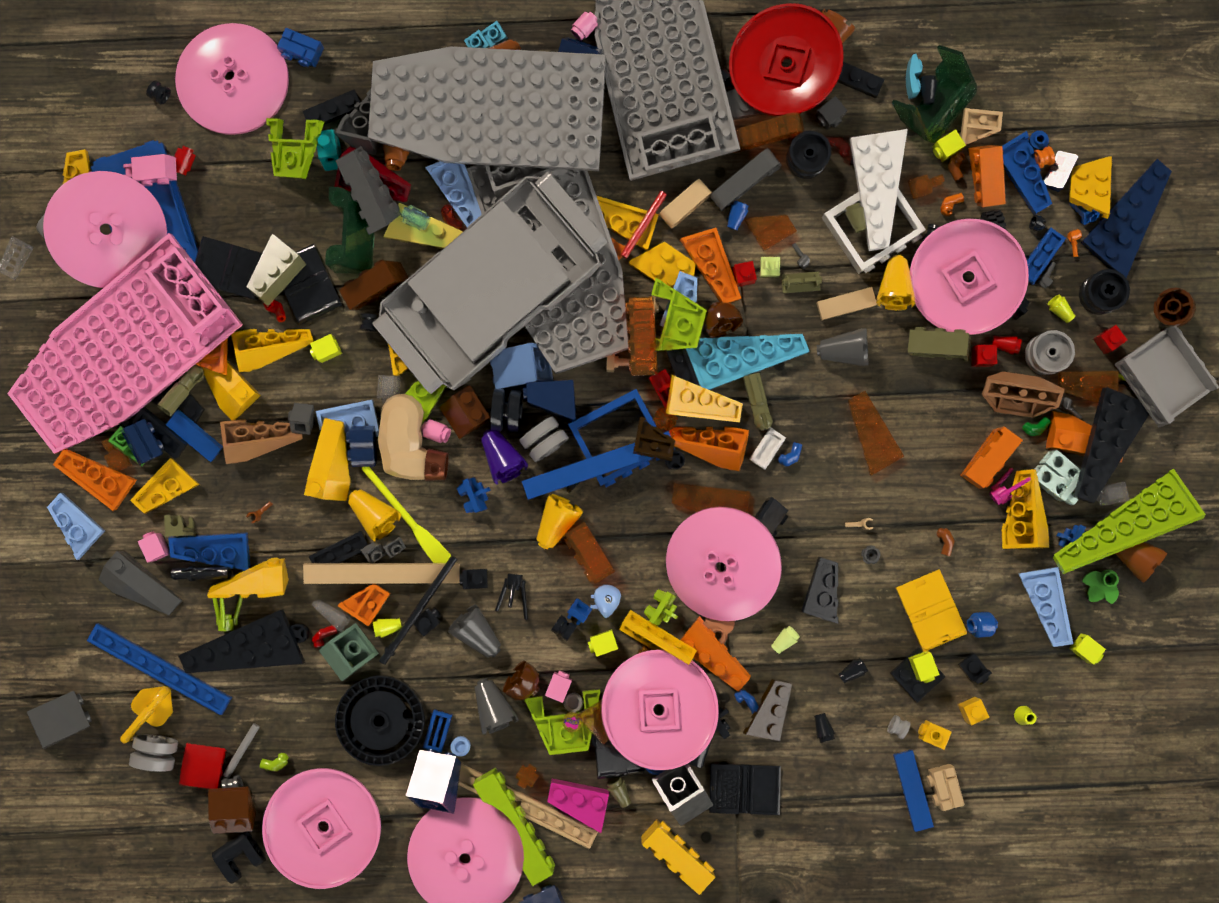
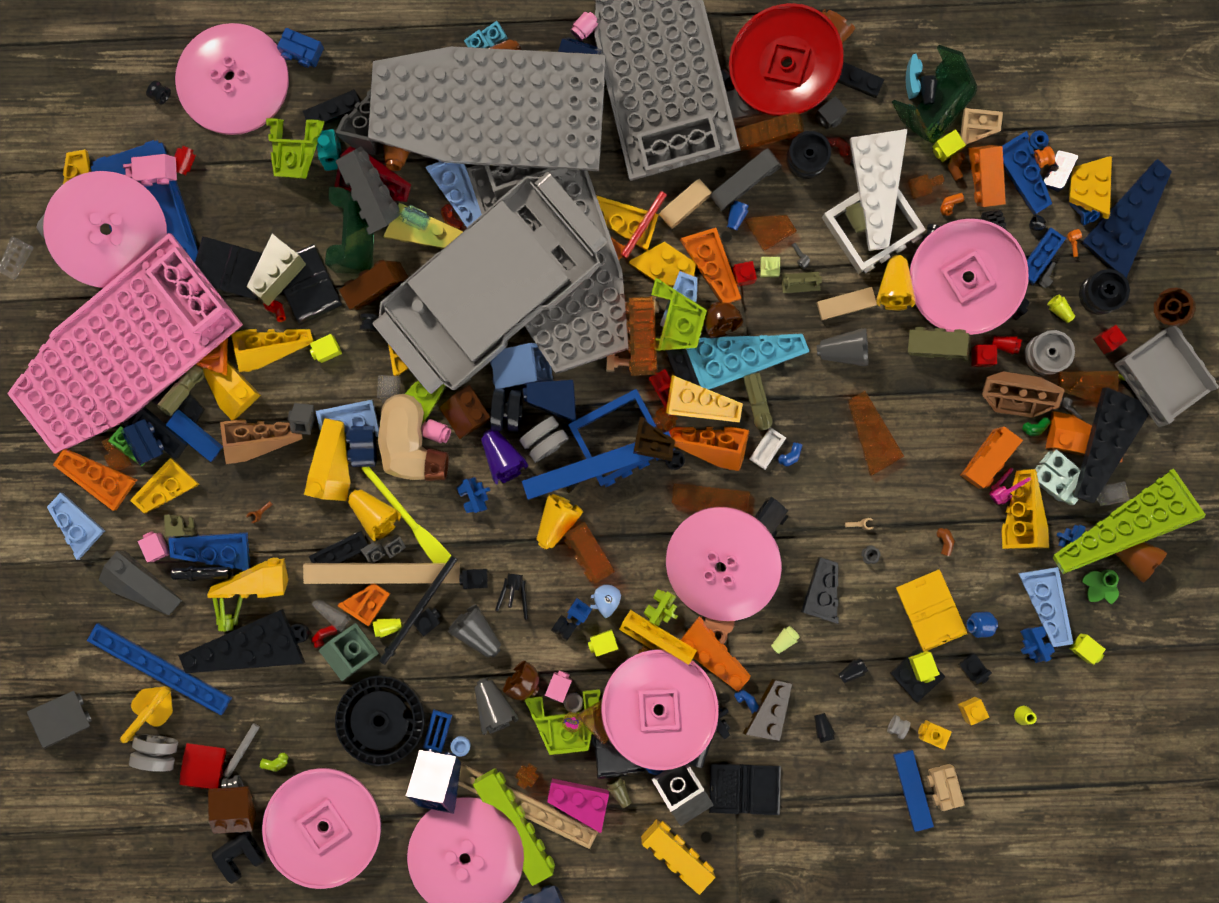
none -> blue hips [1020,626,1055,663]

